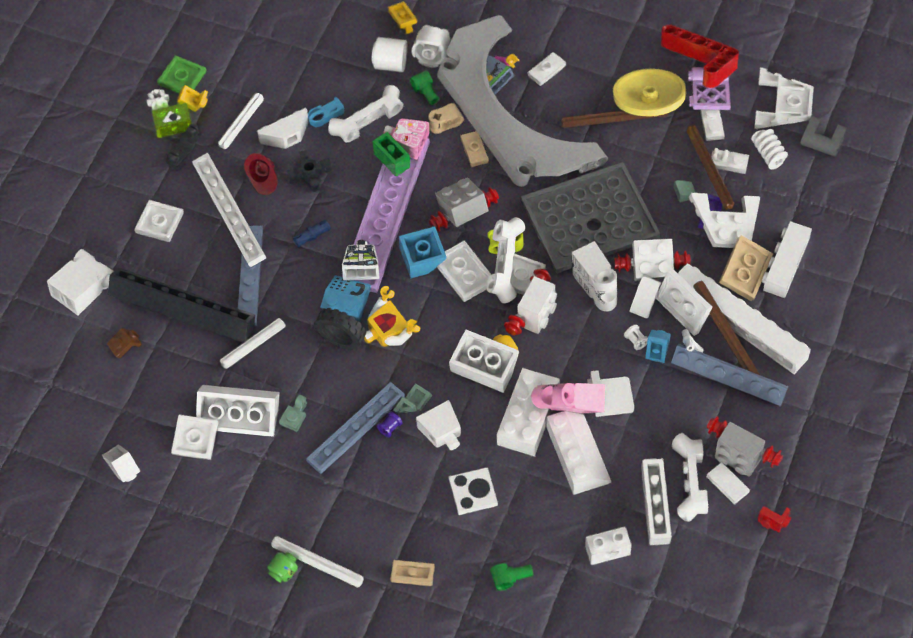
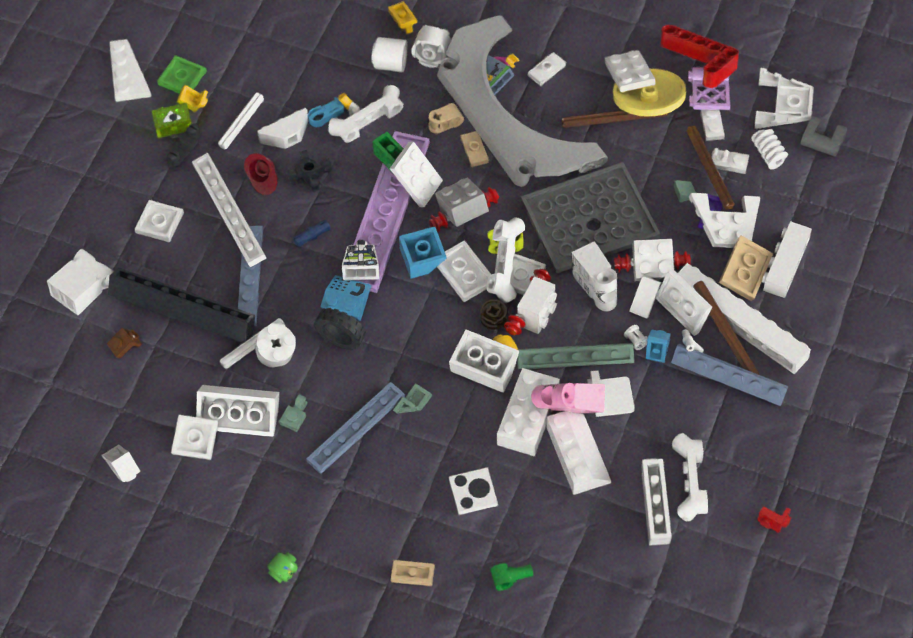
white gear [147,89,169,111] -> none
white axle [272,536,363,587] -> none
torso [364,286,420,347] -> none
dark purple bush [377,412,403,438] -> none
bright pink torso [384,119,429,160] -> none
green pin [410,70,439,105] -> none
white torso [416,400,461,450] -> none
white brick [585,527,631,565] -> none
light grey brick [707,416,783,477] -> none
white tile [707,462,750,505] -> none
none -> white wing [110,39,152,102]
none -> white brick [255,324,295,367]
none -> arm [338,93,360,116]
none -> white plate [390,142,443,207]
none -> dark brown wheel [480,299,507,330]
none -> sand green tile [517,343,634,369]
none -> white plate [605,50,655,92]

